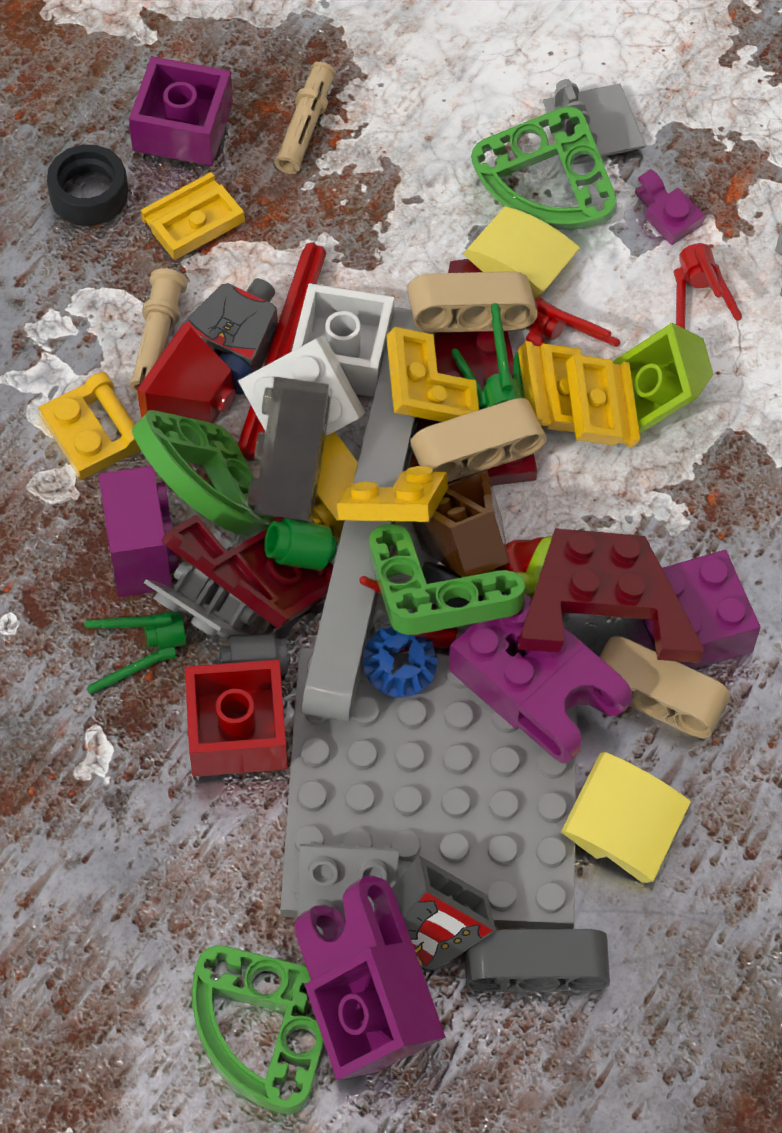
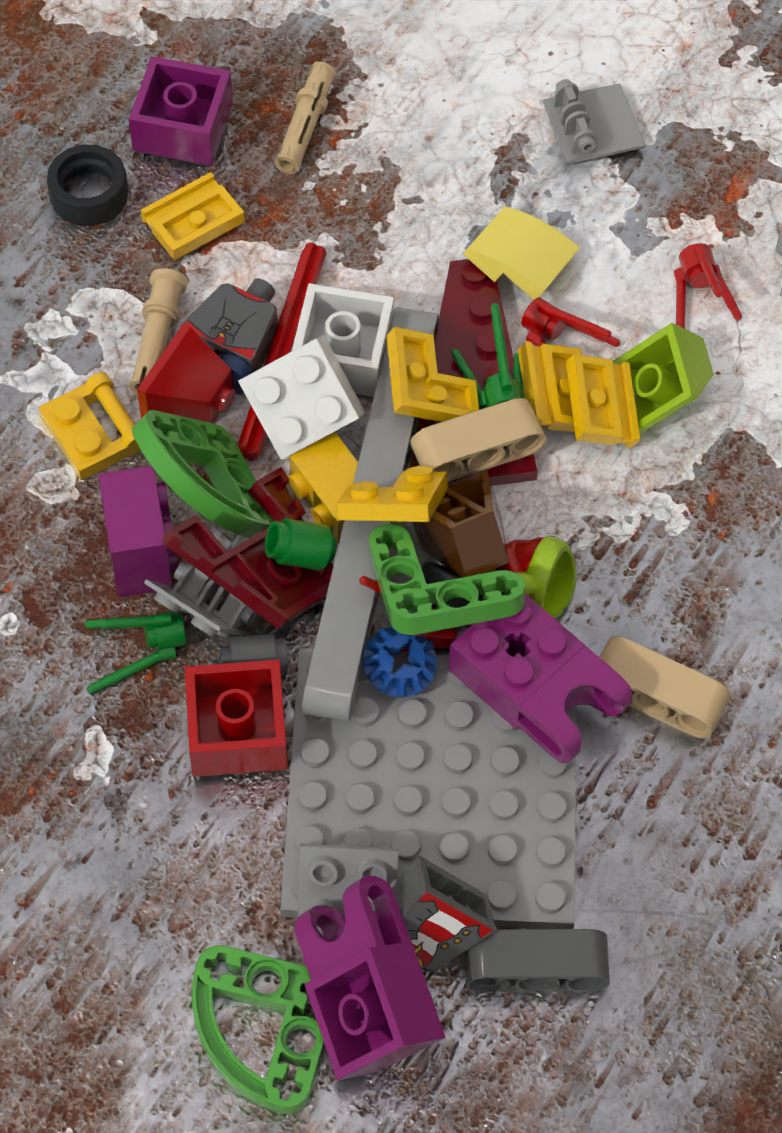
clear smoke brick [248,376,333,523] -> none
tan beam [407,272,537,333] -> none
bright green beam [471,106,617,230] -> none
dark red wing [518,528,704,663] -> none
light yellow slope [561,752,691,883] -> none
magenta plate [635,169,705,245] -> none
magenta brick [643,550,761,670] -> none

